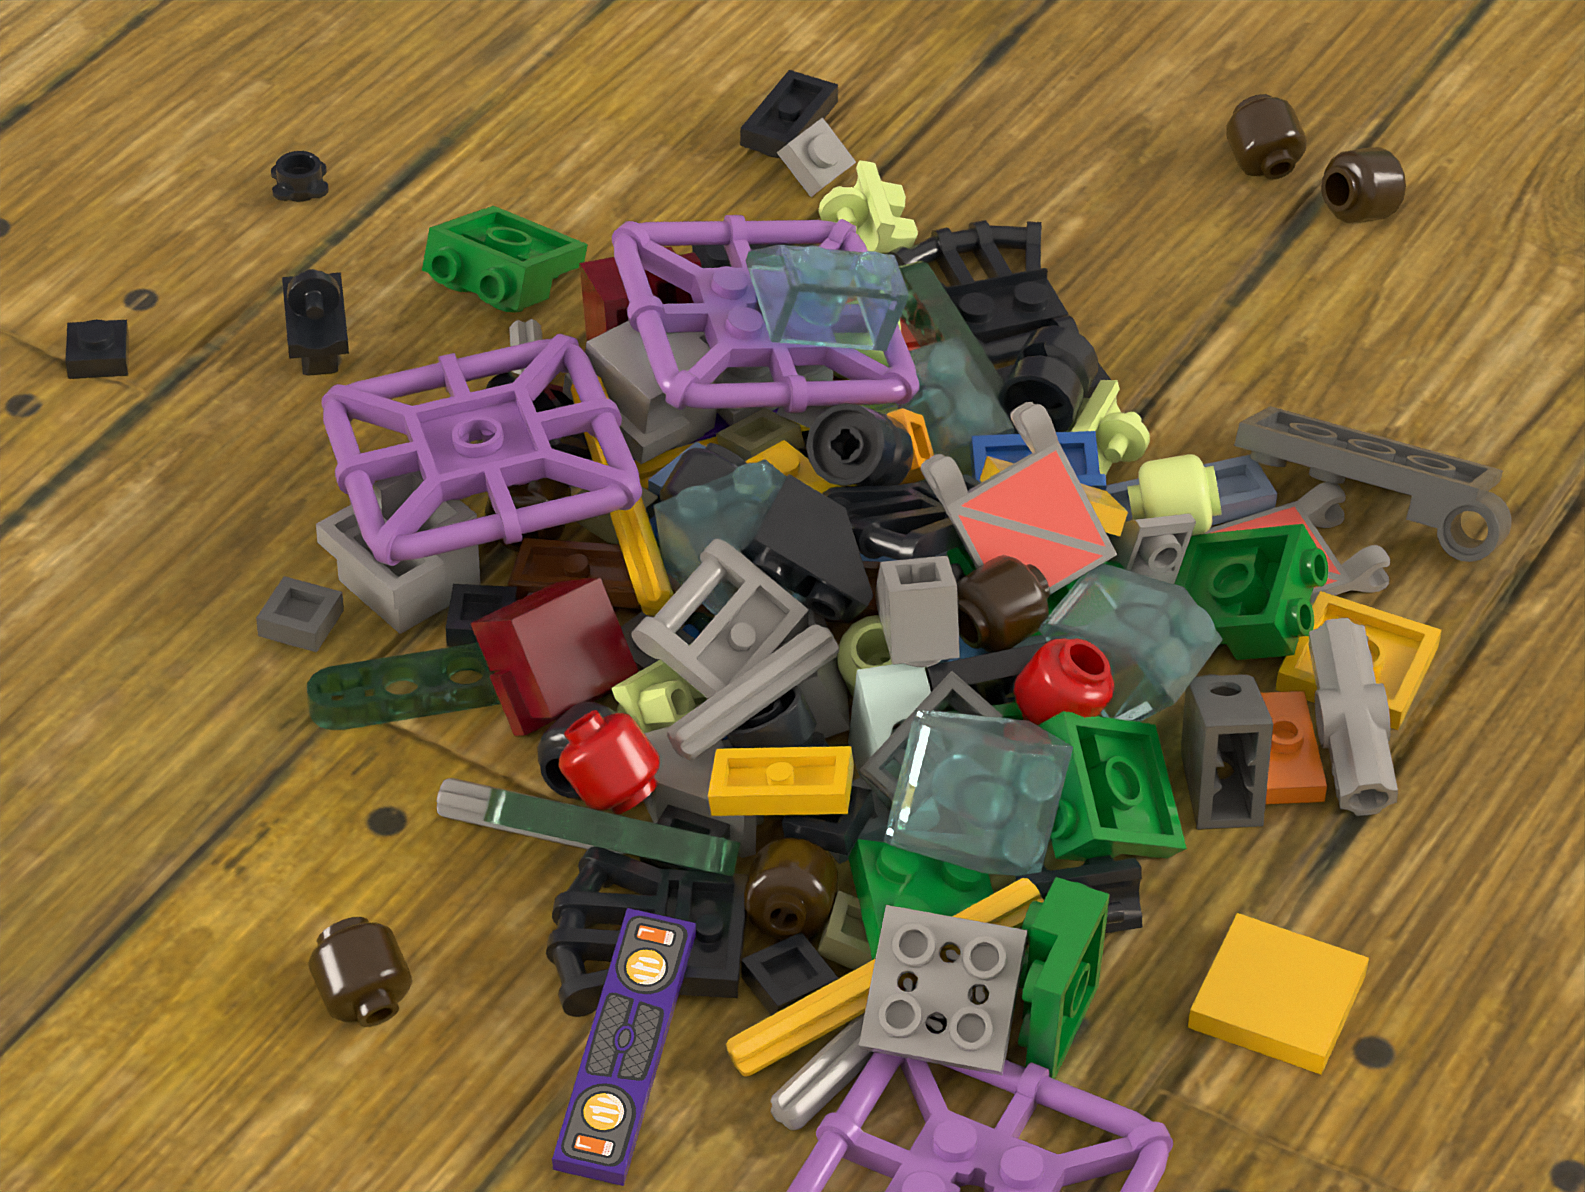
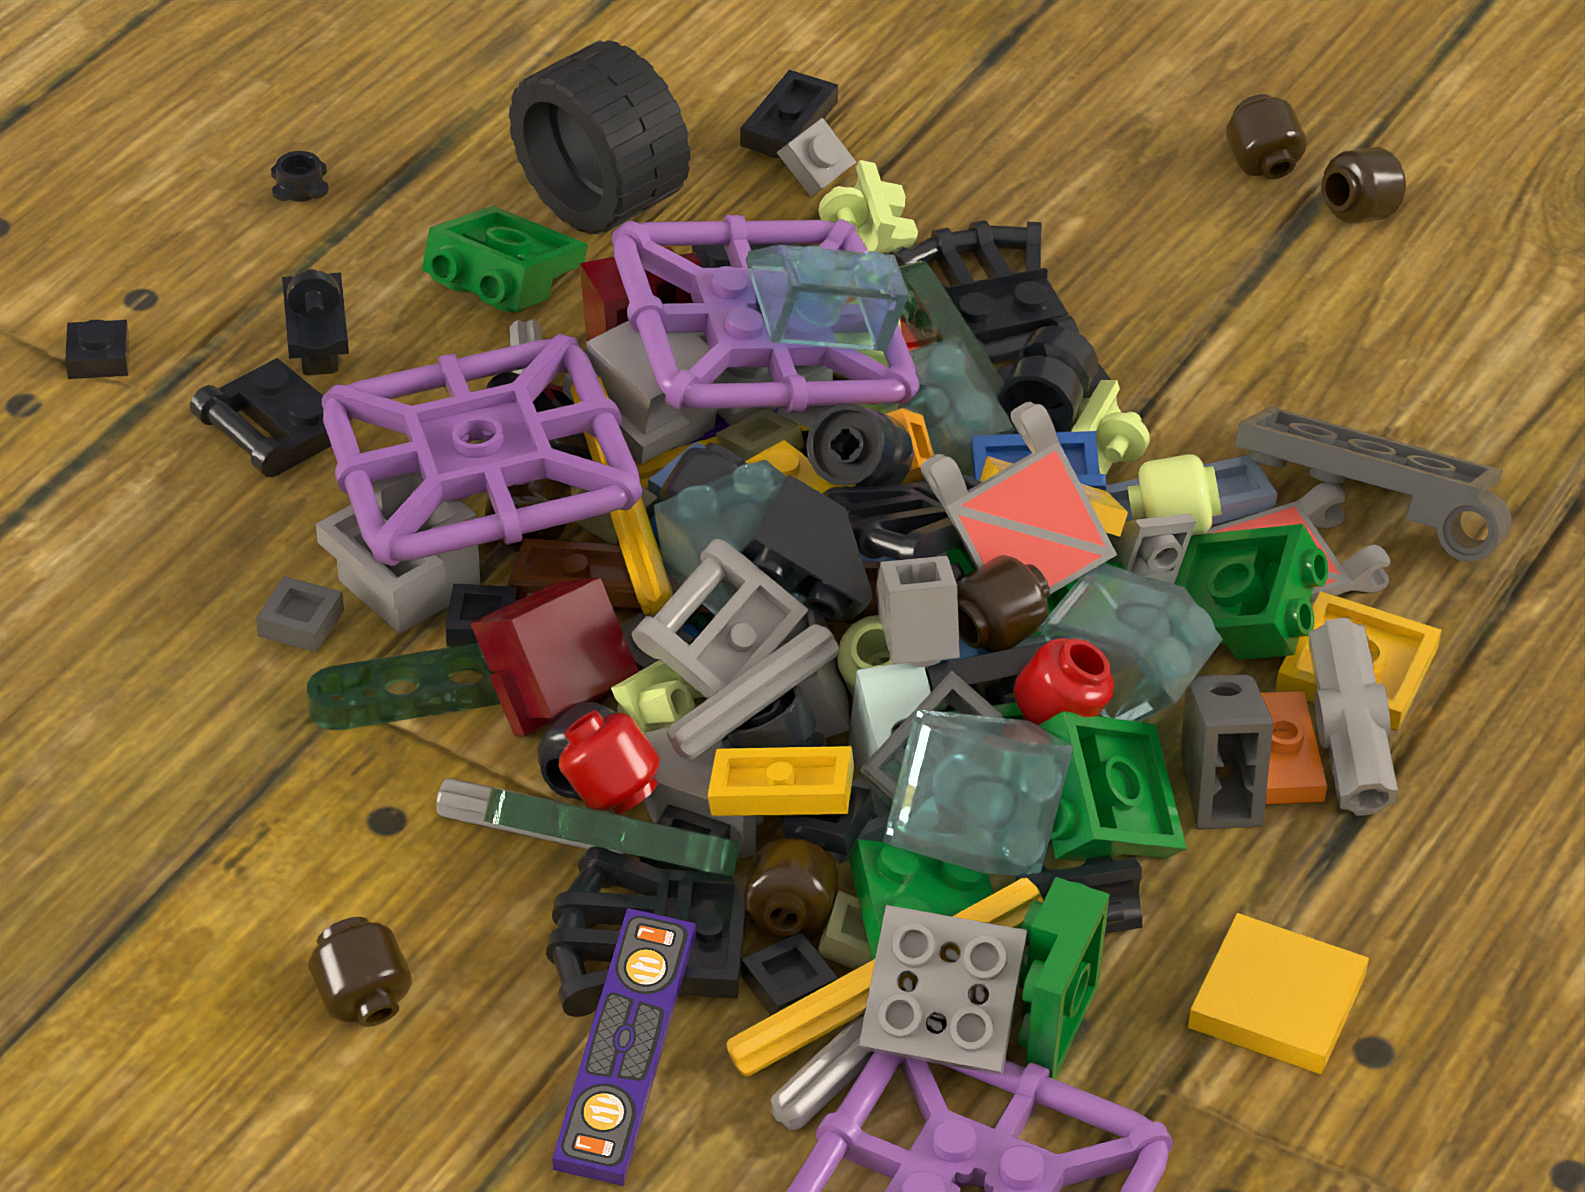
none -> black plate [190,358,331,477]
none -> black tyre [509,40,691,234]

